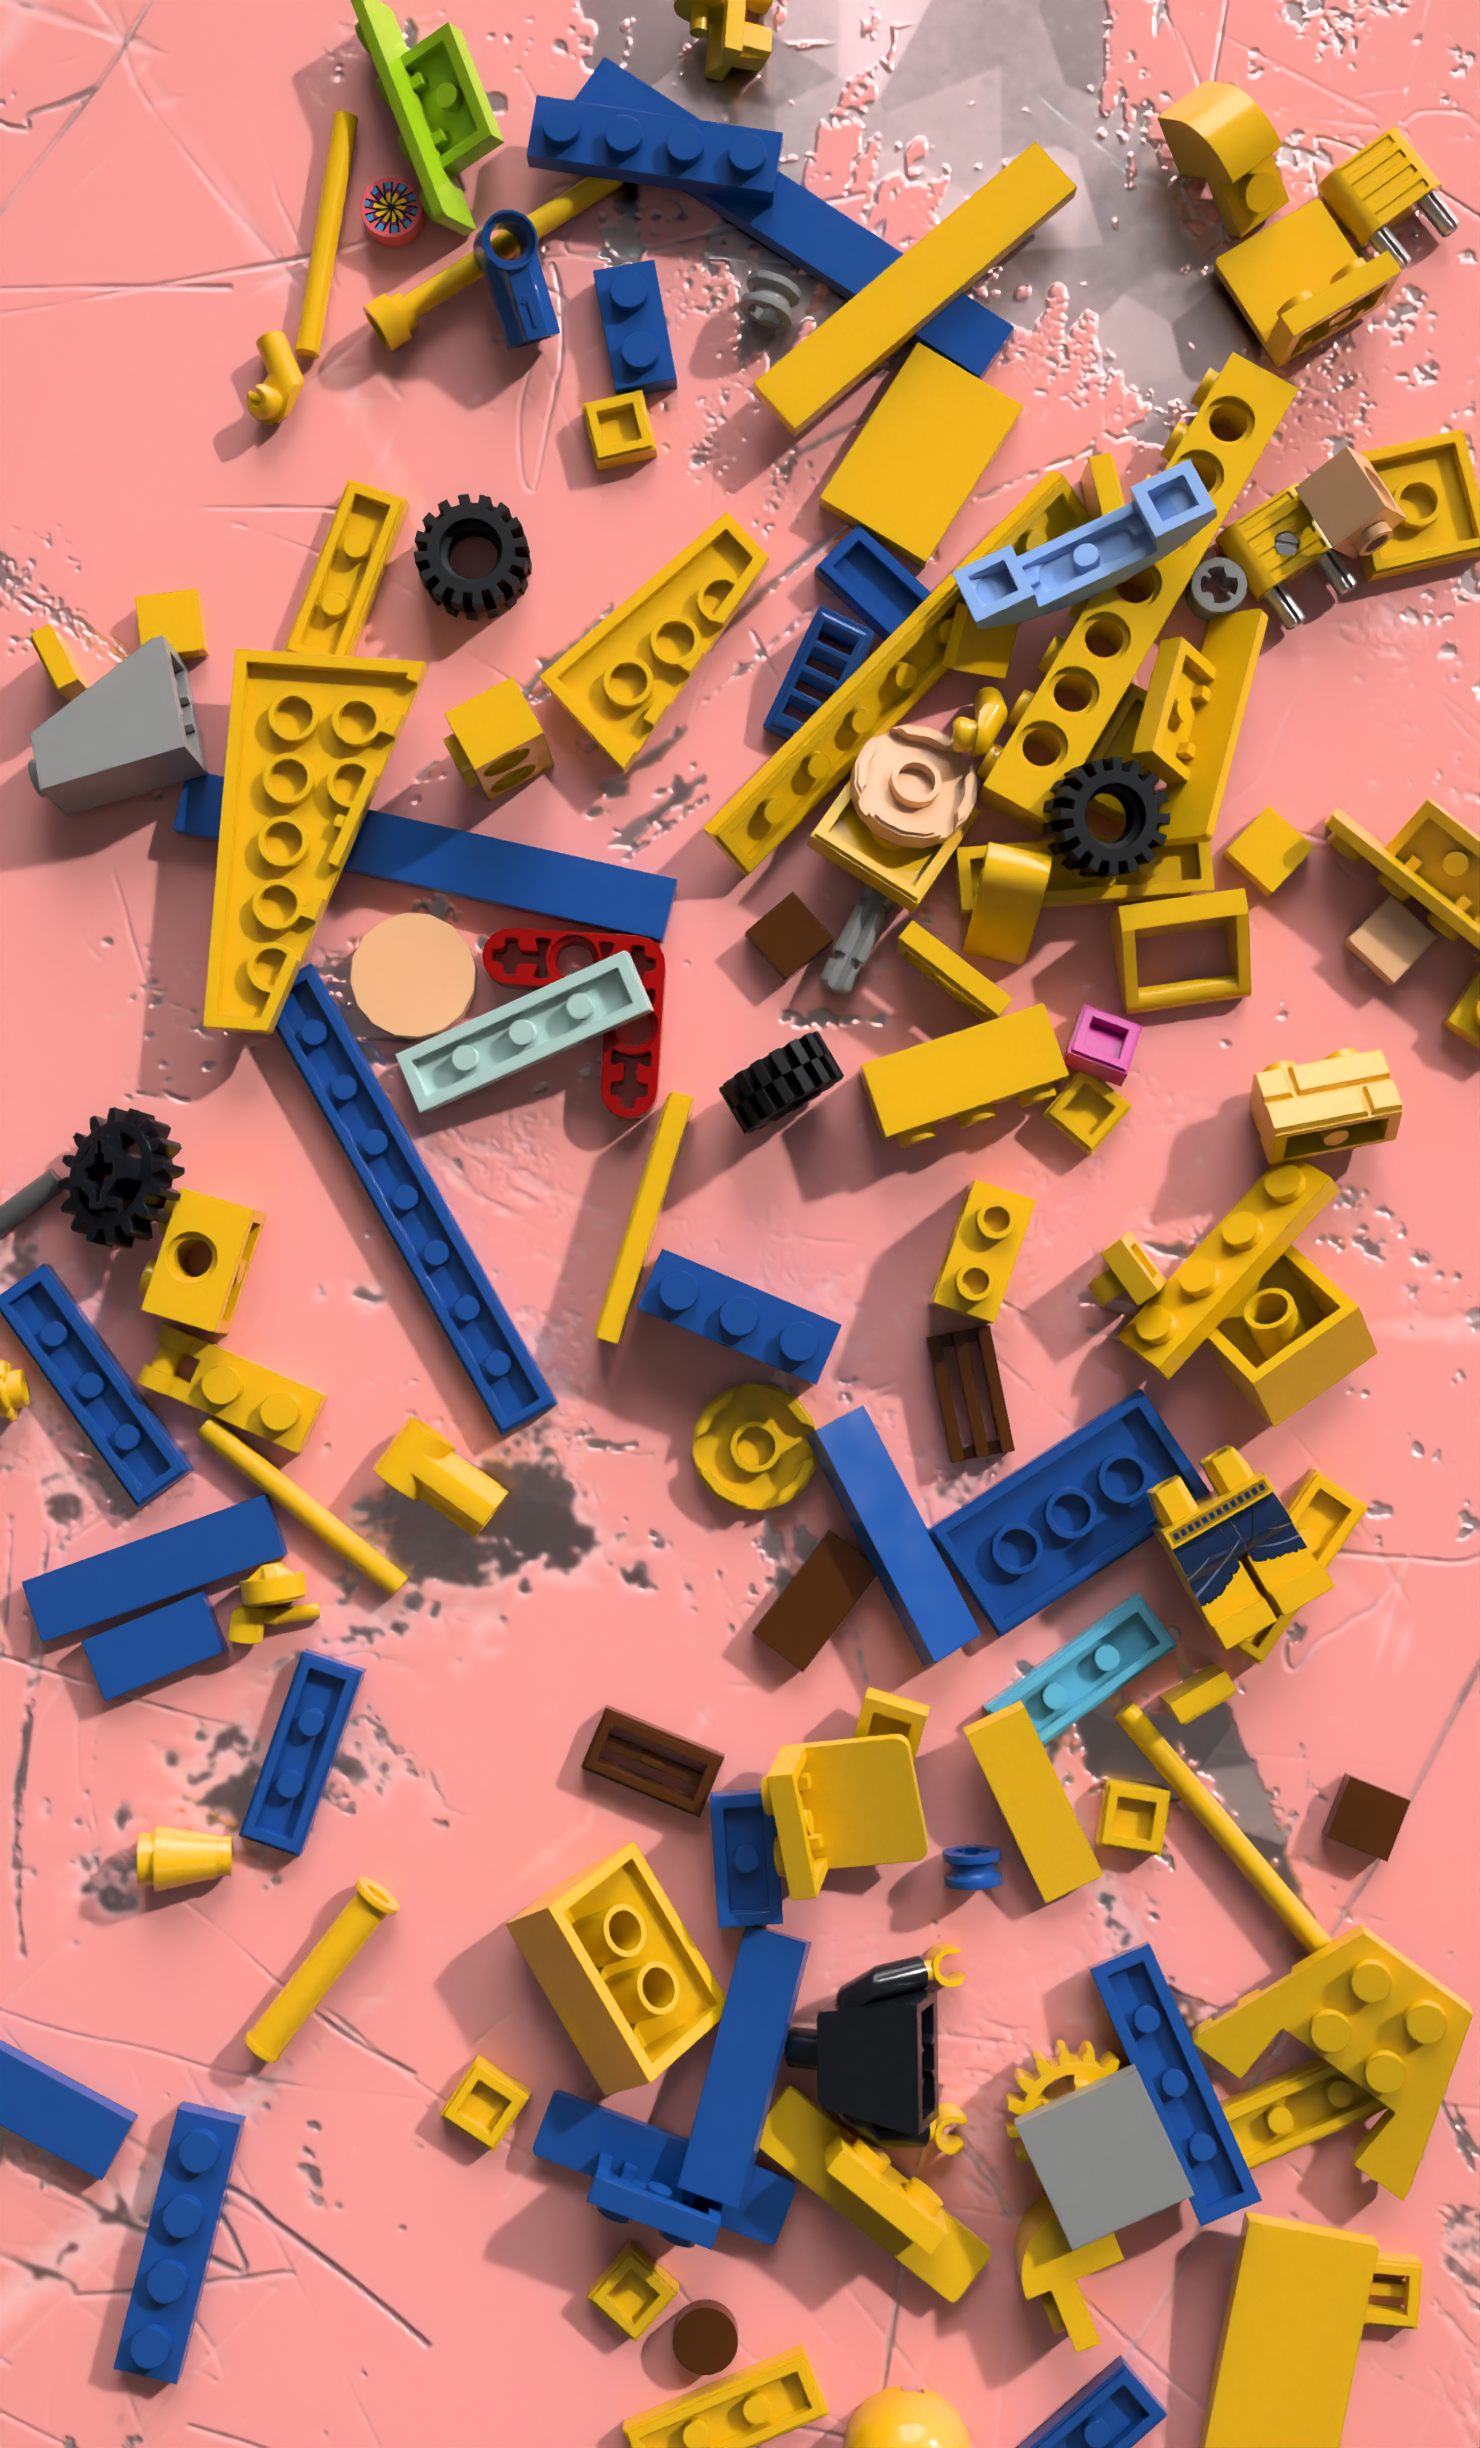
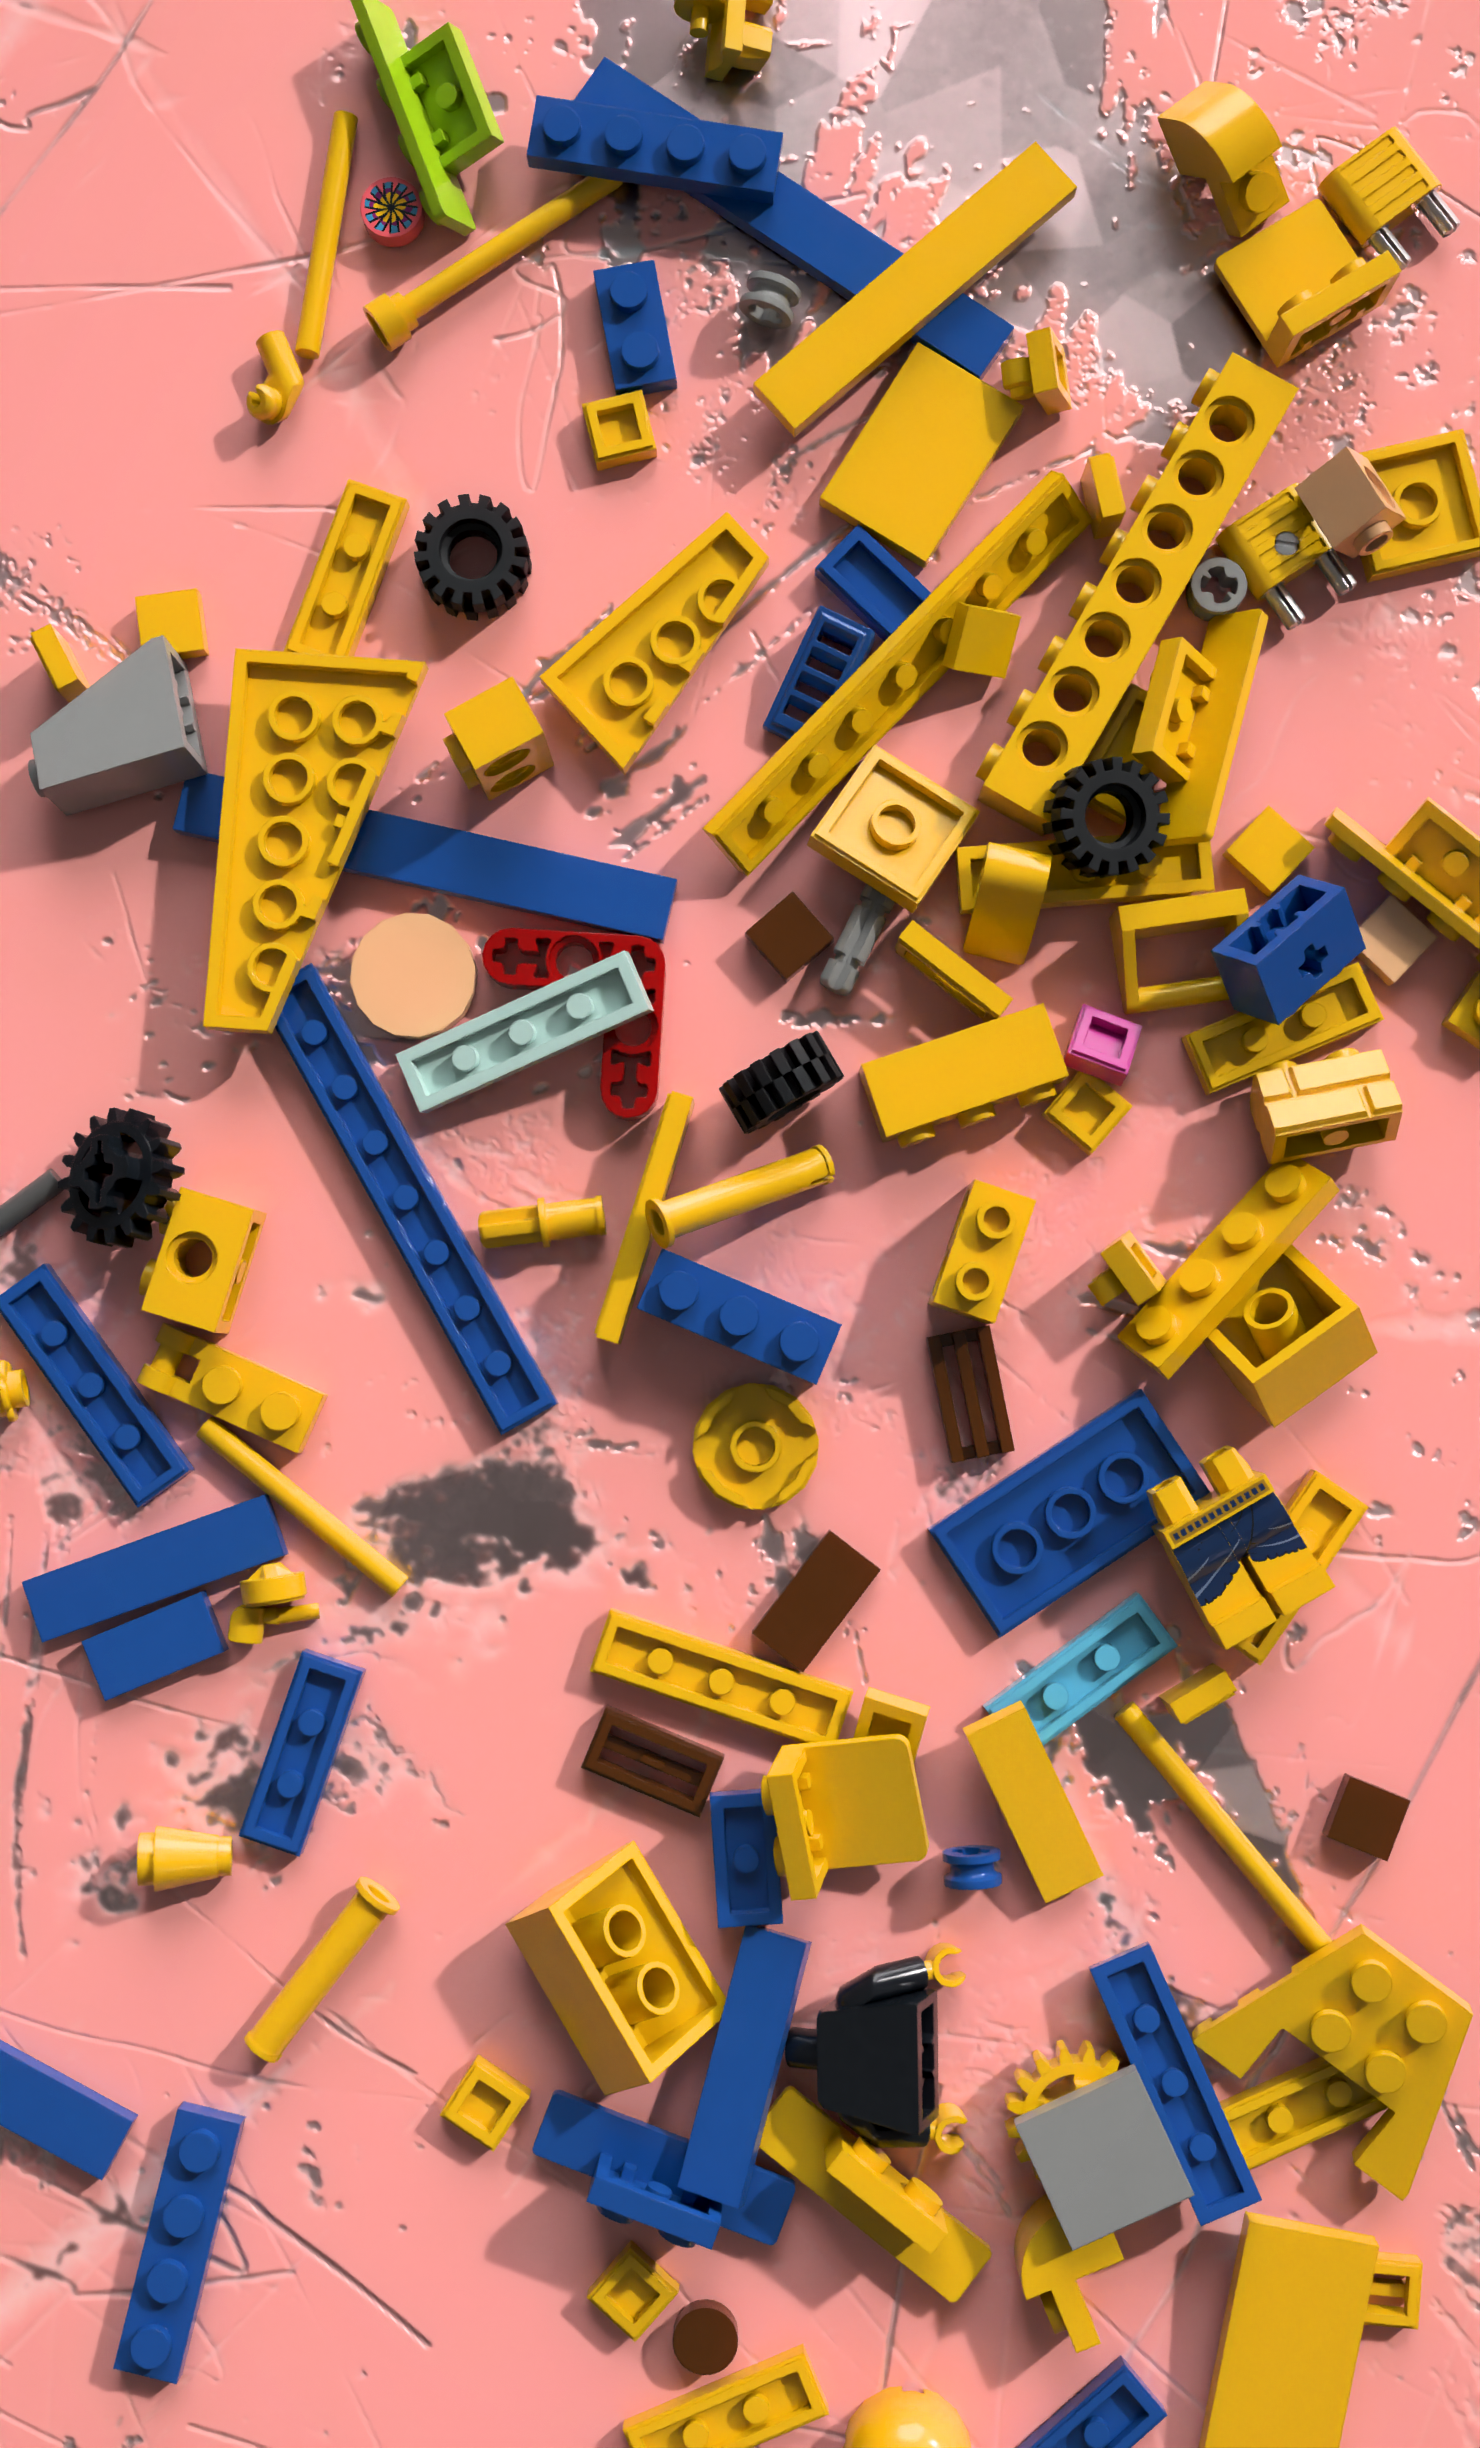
yellow piece [372,1415,509,1538] -> none
blue piece [473,209,560,350] -> none
blue tile [805,1405,981,1666] -> none
light nougat tile [850,724,977,849] -> none
yellow arm [950,687,1008,757] -> none
light blue slope [952,459,1217,629] -> none
yellow tile [1094,1777,1171,1856] -> none
none -> yellow axle [478,1195,607,1249]
none -> yellow tile [590,1608,854,1743]
none -> yellow pin [645,1144,835,1249]
none -> yellow tile [1000,327,1072,415]
none -> yellow tile [1181,962,1384,1096]
none -> blue brick [1211,874,1366,1025]

